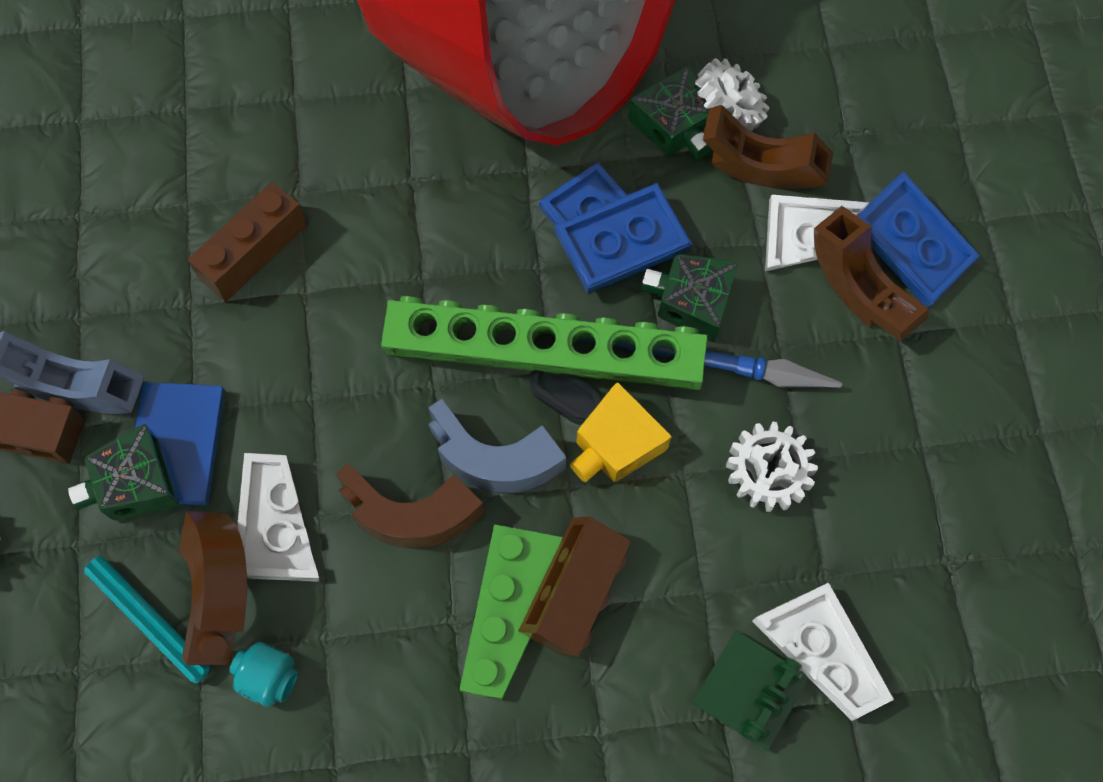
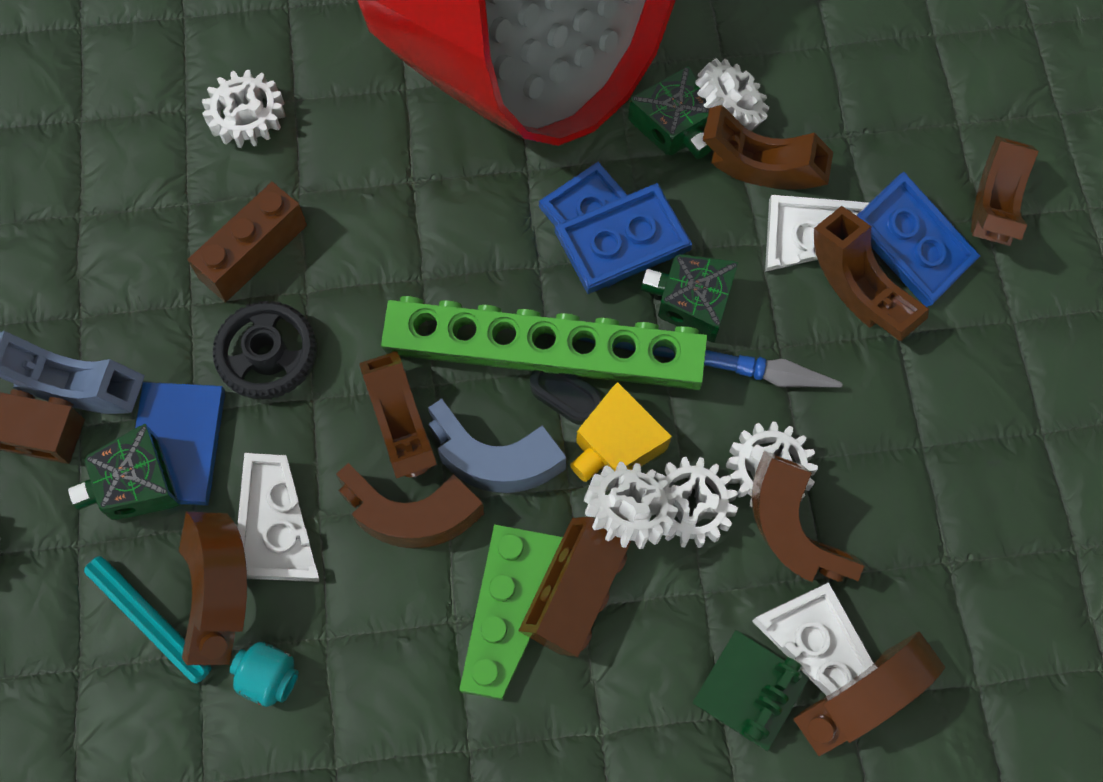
none -> white gear [202,70,285,148]
none -> black wheel [212,301,317,400]
none -> reddish brown arch [359,351,437,479]
none -> white gear [584,462,678,549]
none -> white gear [654,457,738,548]
none -> reddish brown arch [752,451,865,582]
none -> reddish brown arch [794,631,946,756]
none -> reddish brown arch [971,136,1039,246]

